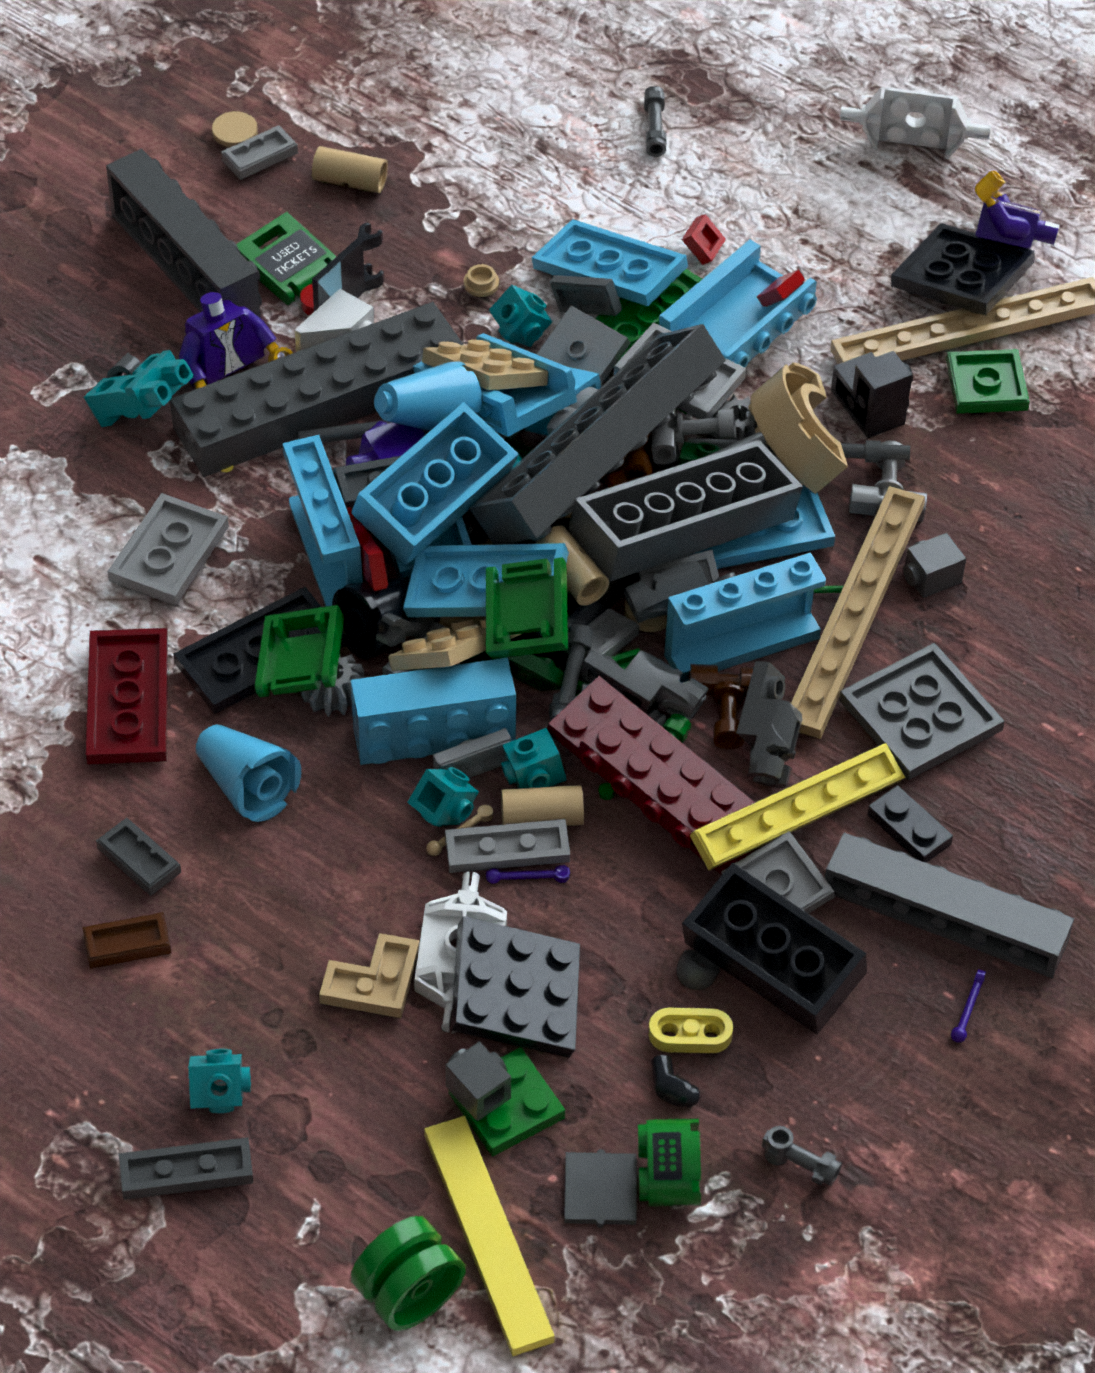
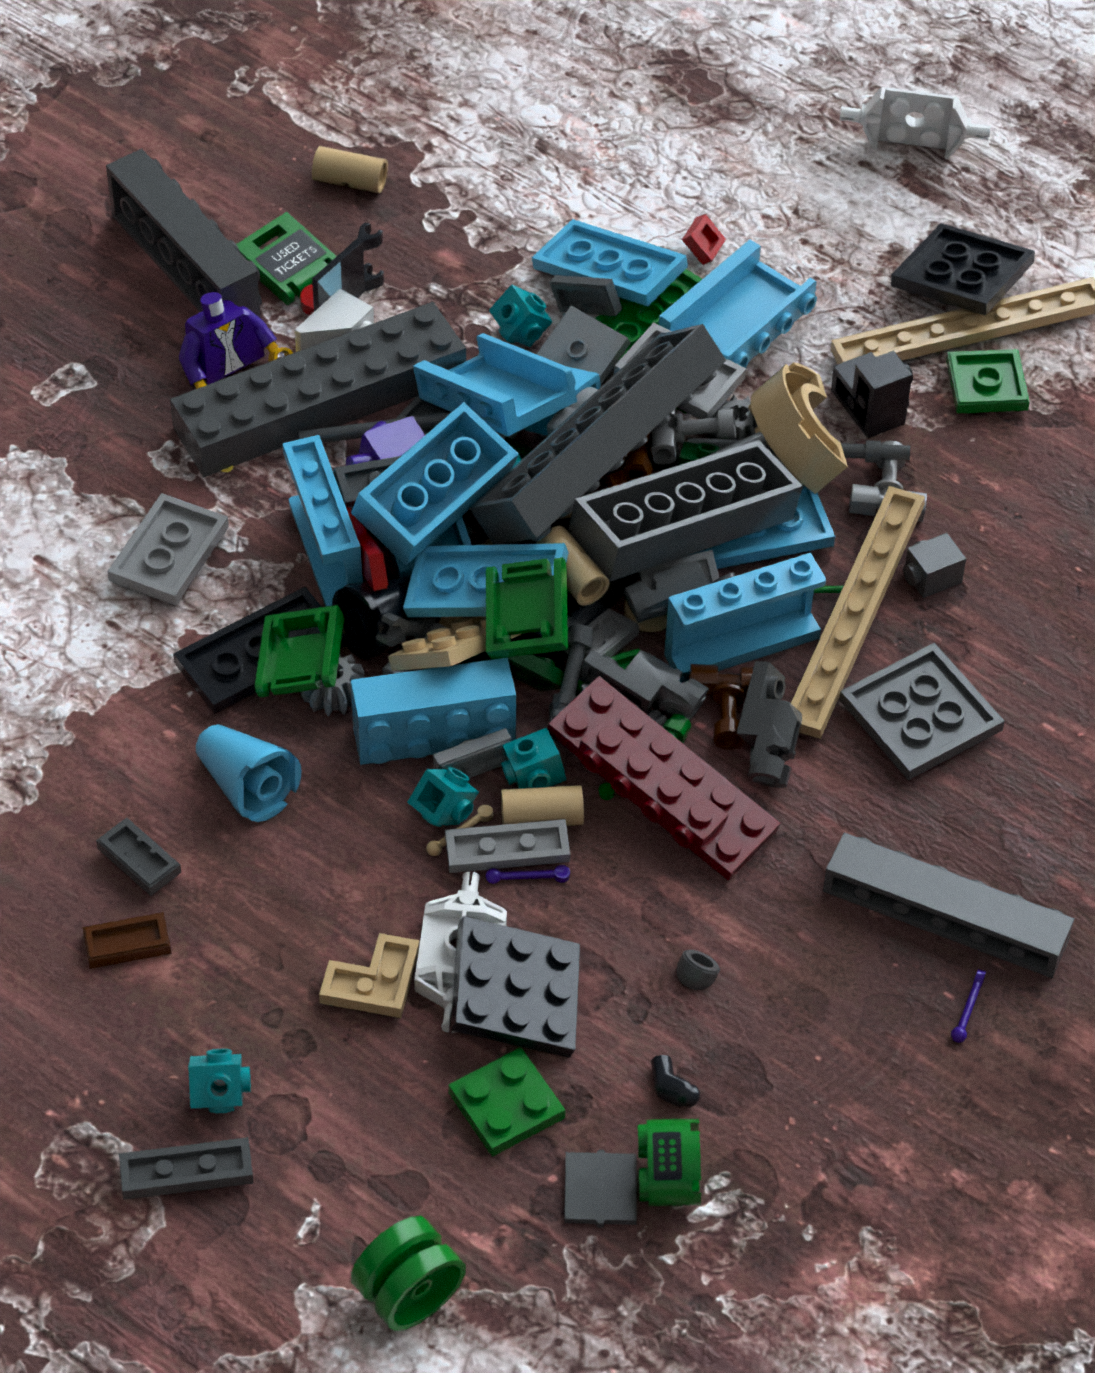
teal hips [83,350,193,427] -> none
dark red plate [86,628,168,764] -> none
tan piece [212,111,258,147] -> none
light grey plate [221,125,298,180] -> none
medium azure cone [374,361,482,431] -> none
tan plate [422,340,549,390] -> none
light yellow tile [424,1116,555,1357] -> none
dark grey brick [445,1041,511,1121] -> none
tan plate [464,264,499,297] -> none
dark grey bar [644,86,667,157] -> none
light yellow plate [649,1008,733,1053] -> none
black brick [682,862,867,1035] -> none
light yellow tile [690,743,905,871] -> none
light grey plate [721,831,835,913] -> none
red tile [756,269,805,307] -> none
dark grey bar [762,1126,842,1186] -> none
plate [867,785,953,863] -> none
dark purple torso [975,171,1060,249] -> none

